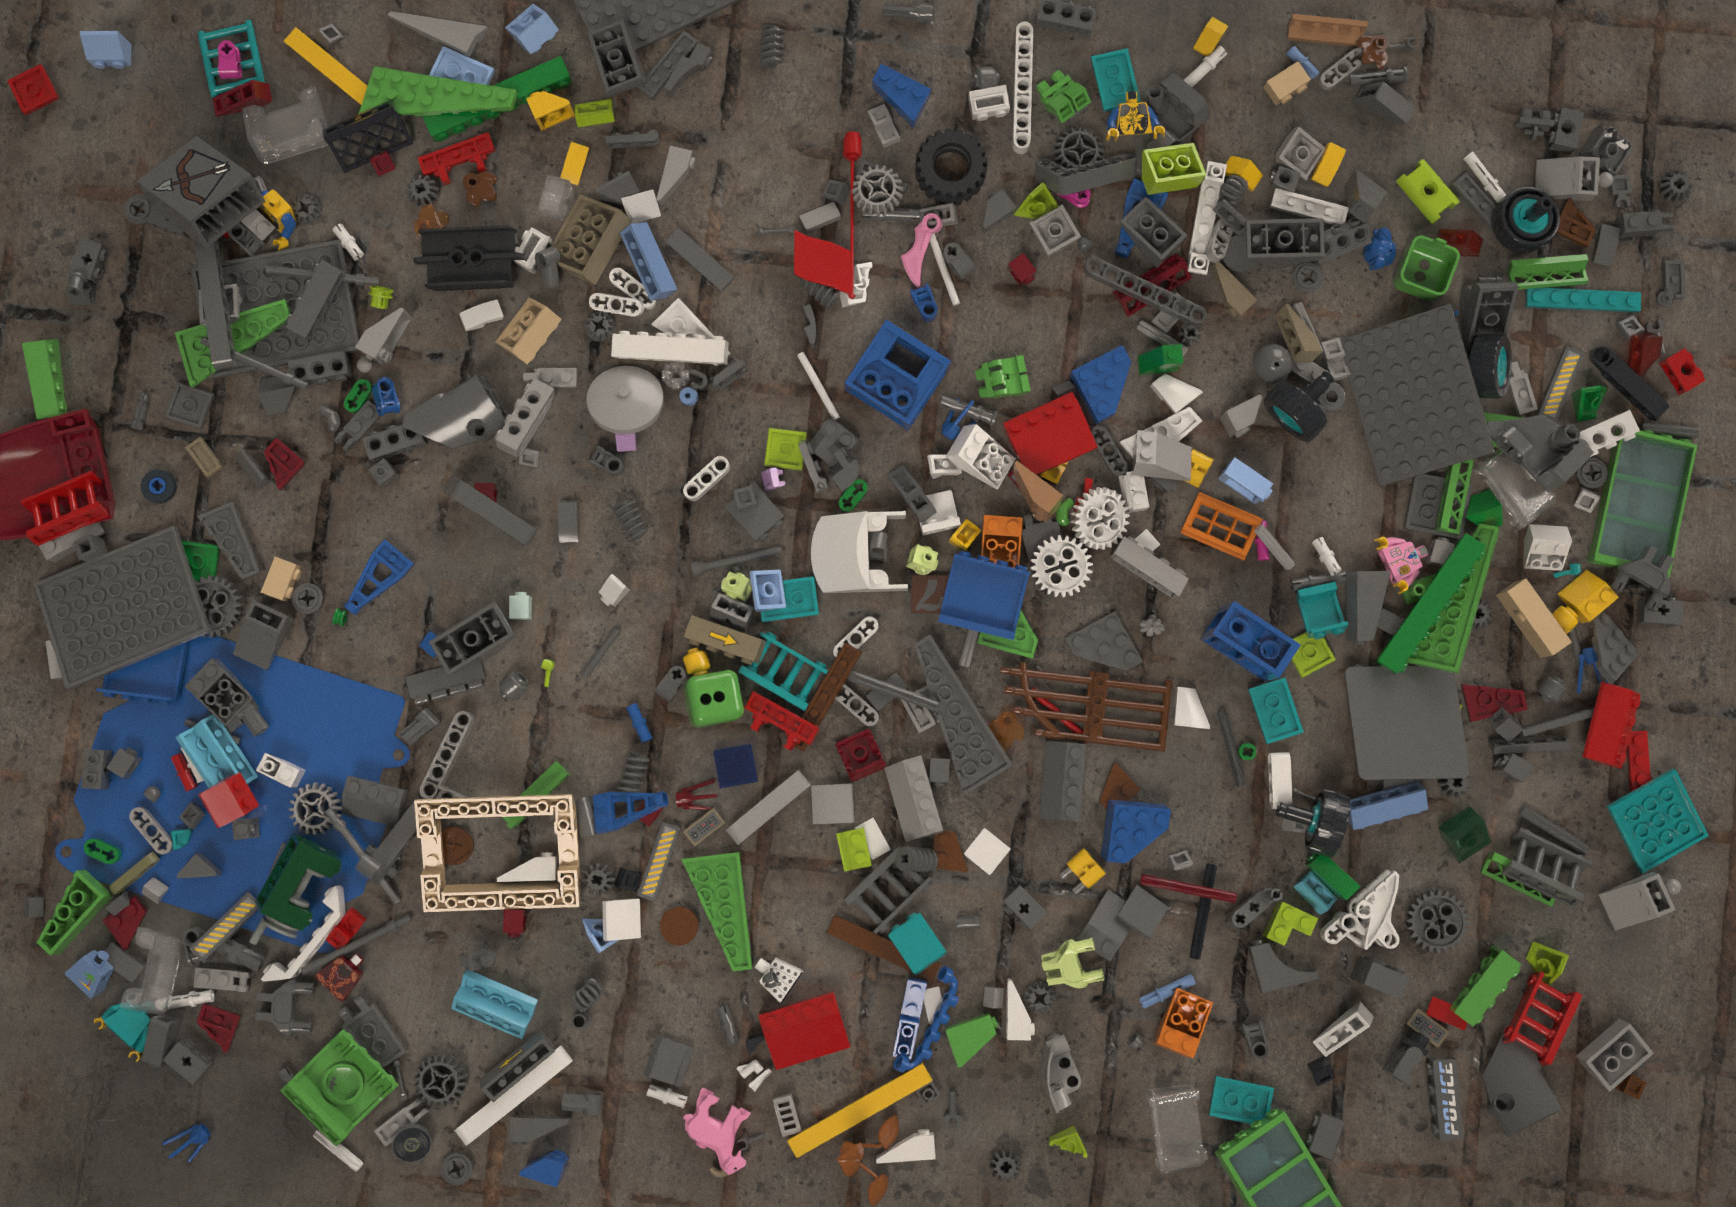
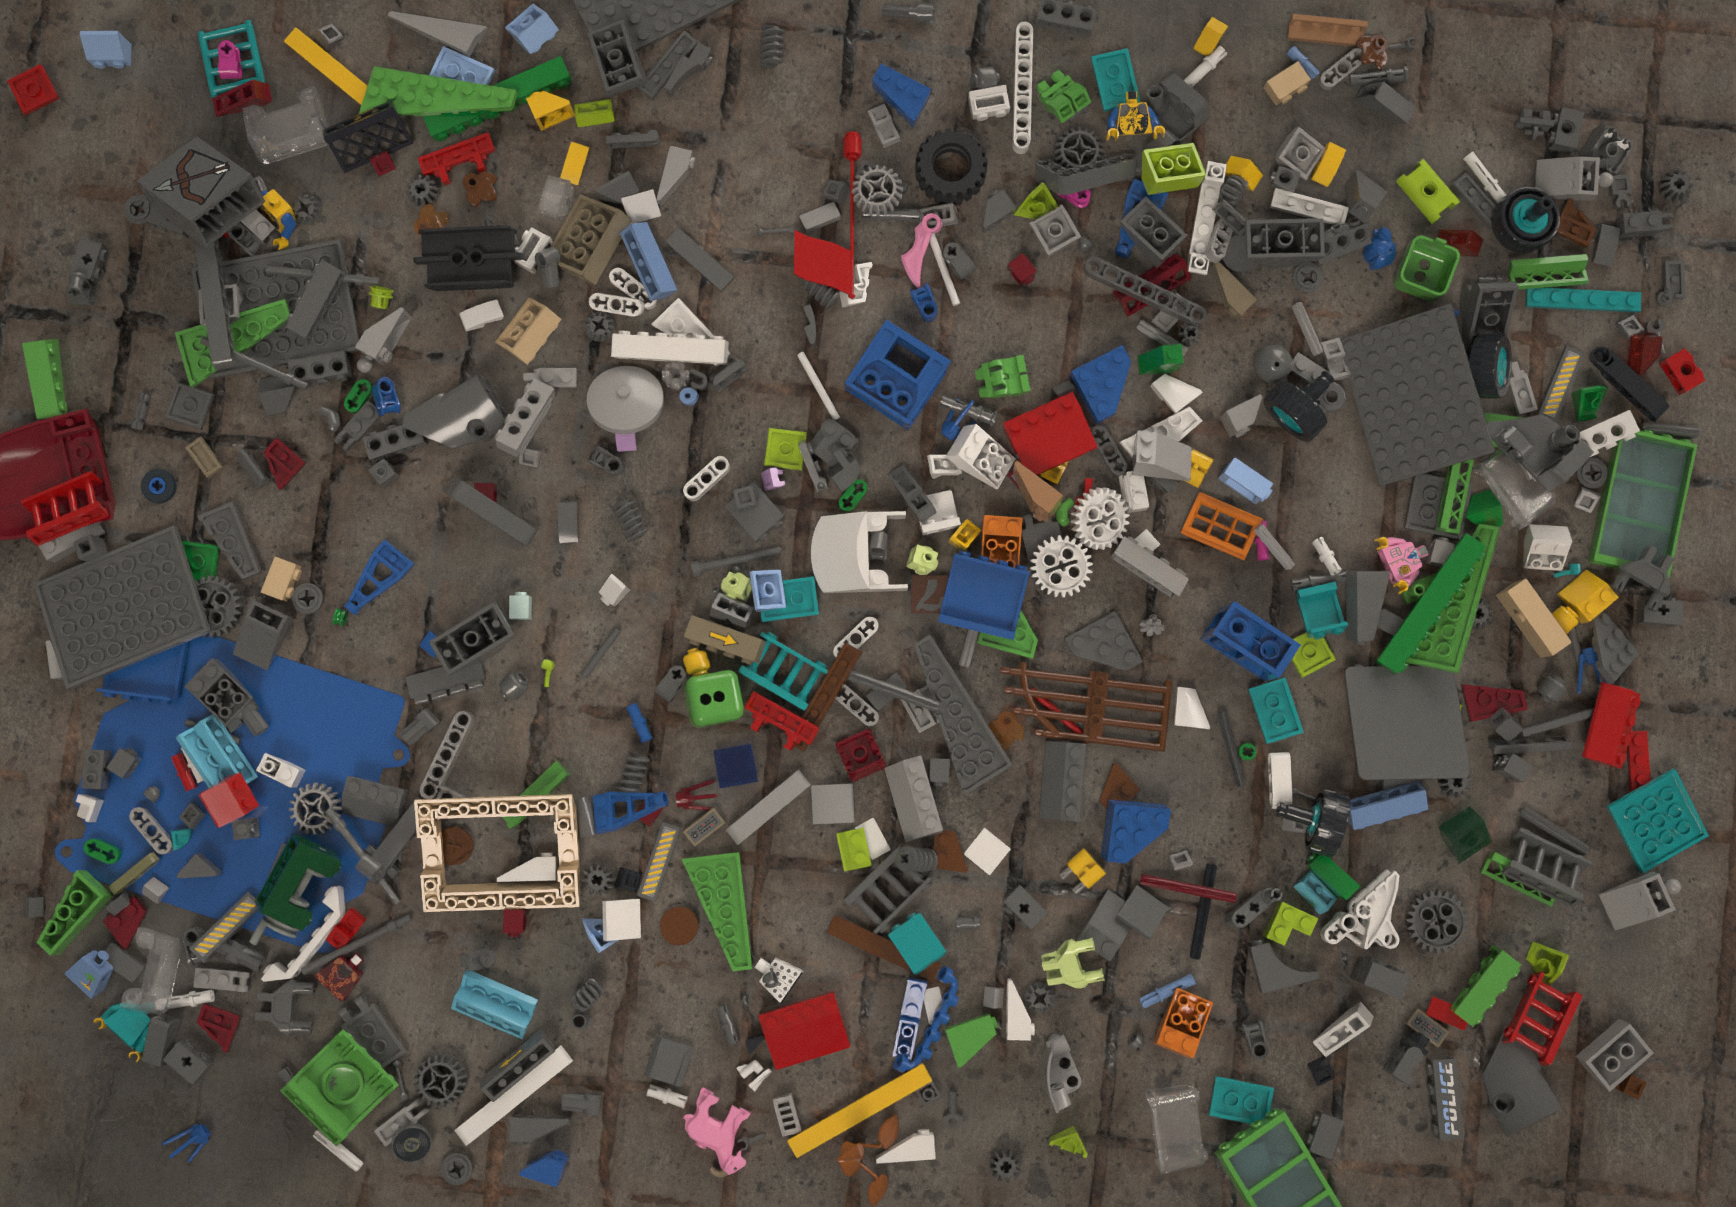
white pin [332,224,364,261] -> none
dark tan slope [1275,304,1322,363] -> none
none -> white panel [76,794,104,823]

